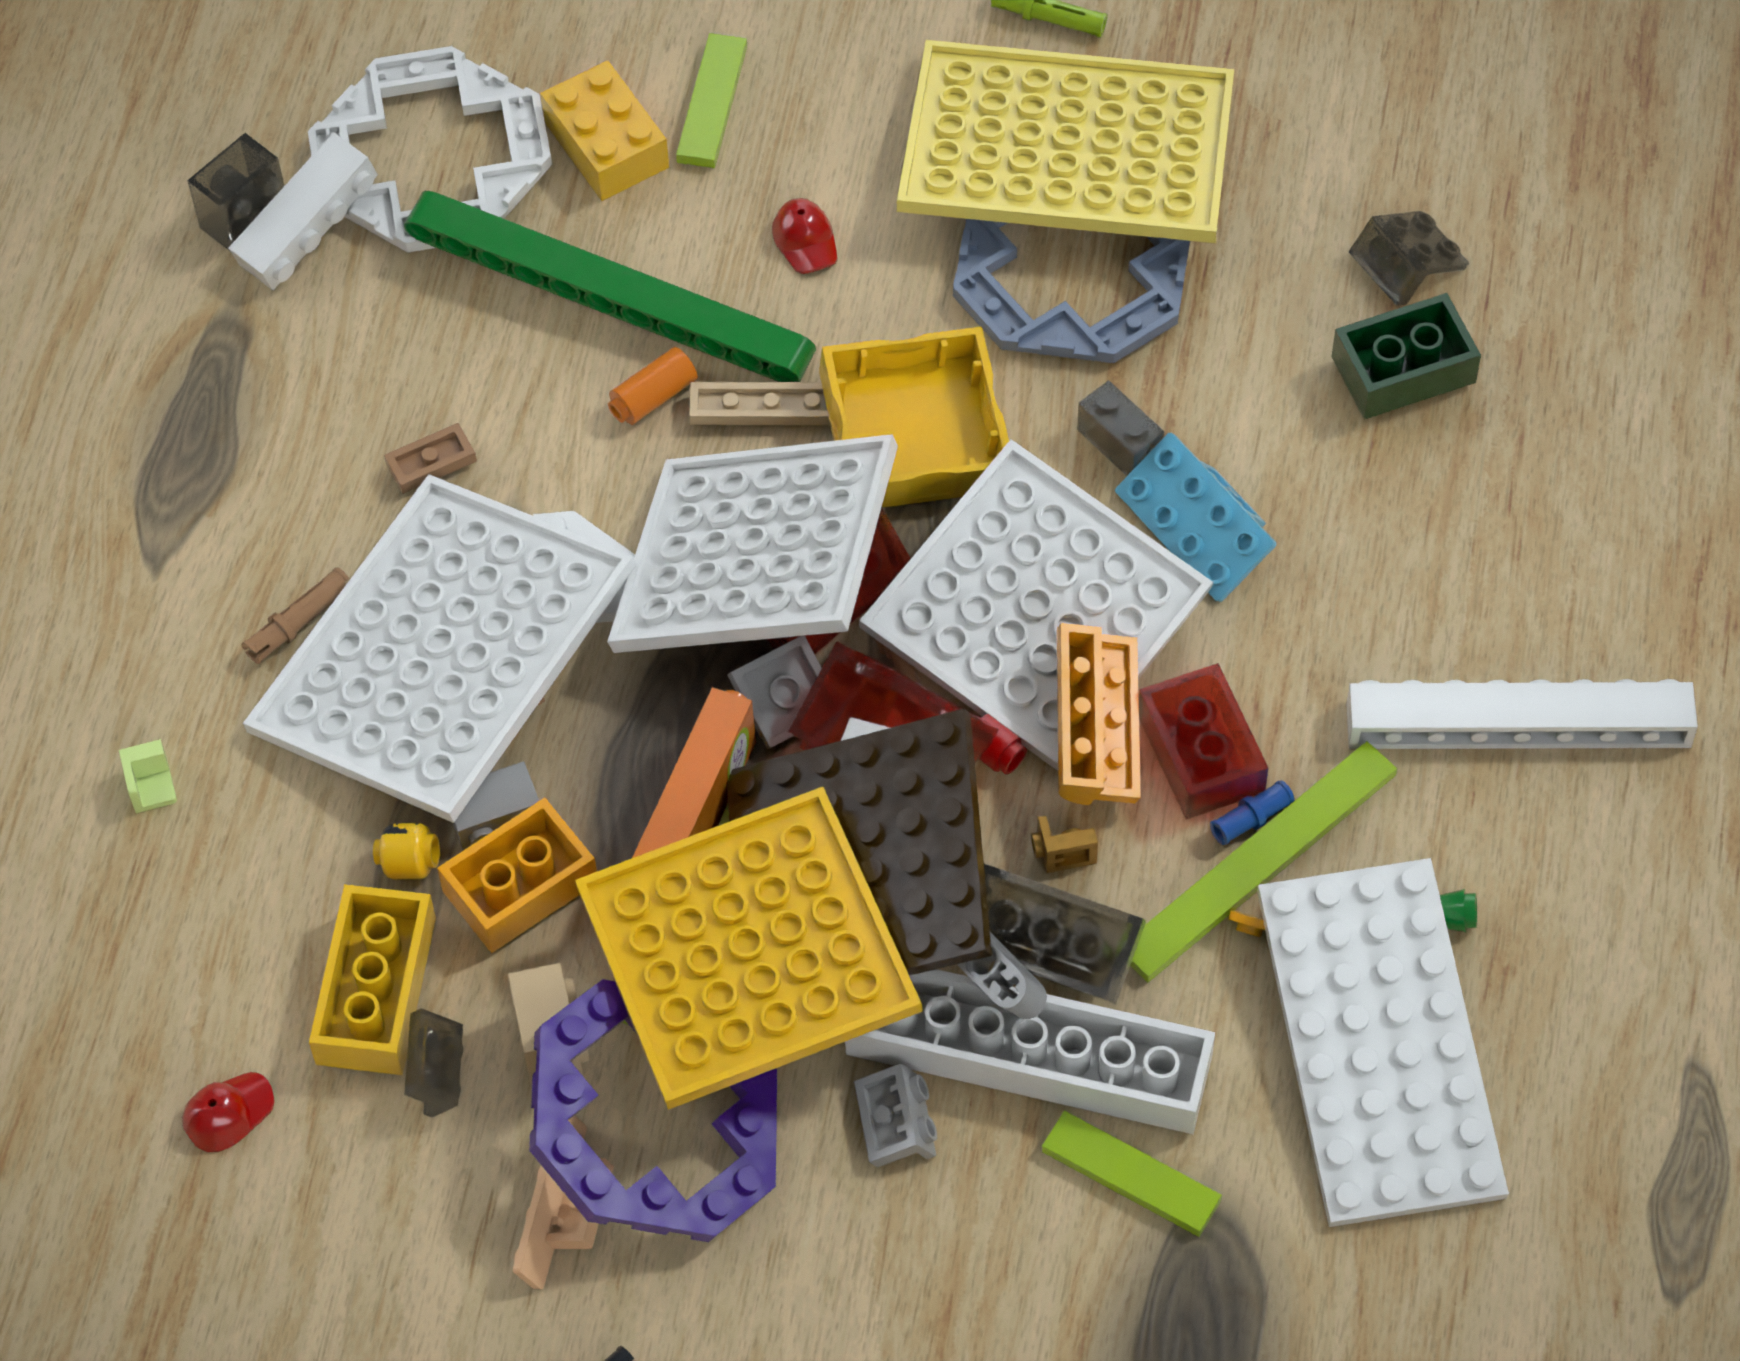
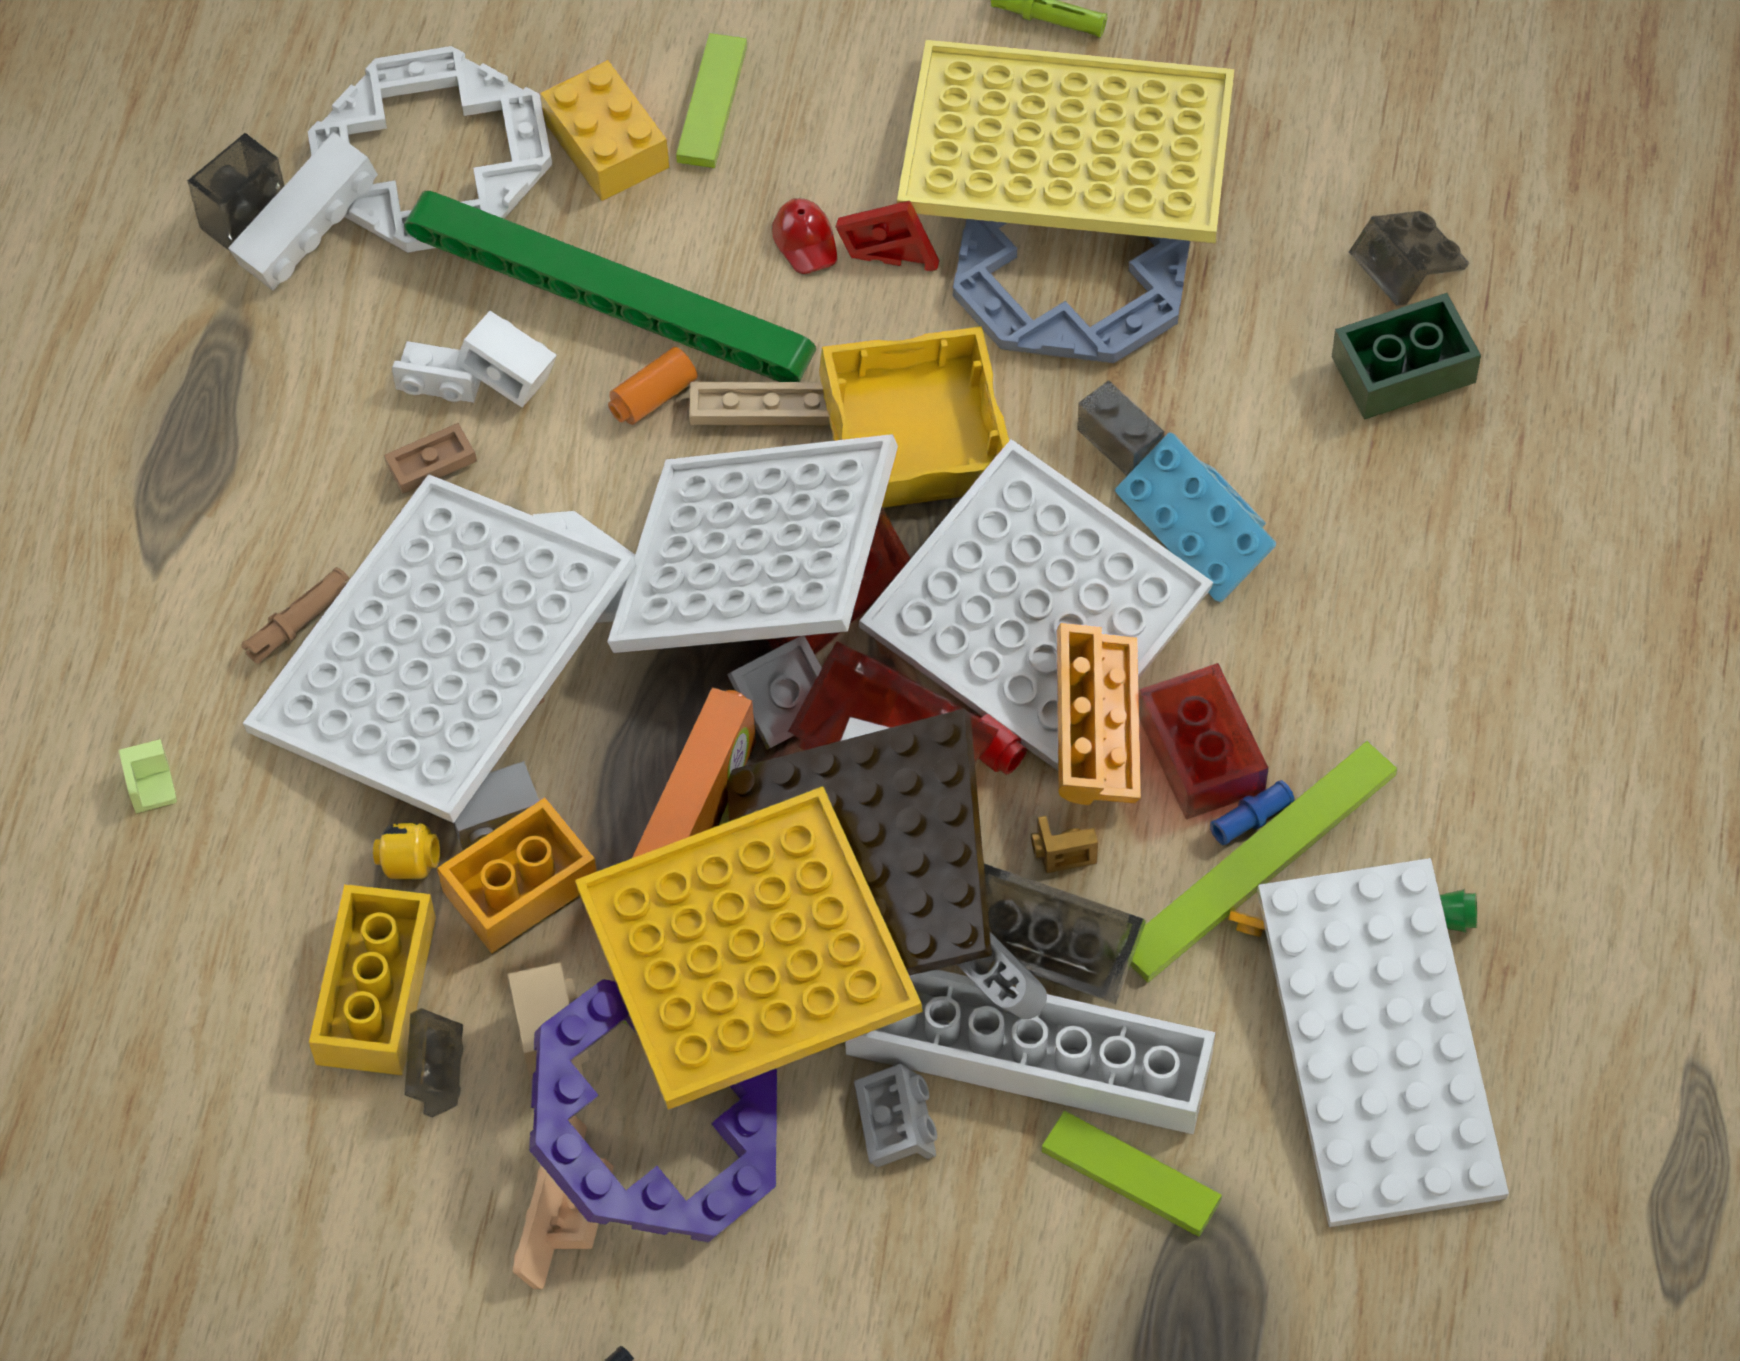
red cap [182,1072,275,1152] -> none
white brick [1346,679,1698,749] -> none
none -> white bracket [392,341,481,403]
none -> white brick [456,311,557,408]
none -> red wing [835,200,940,271]

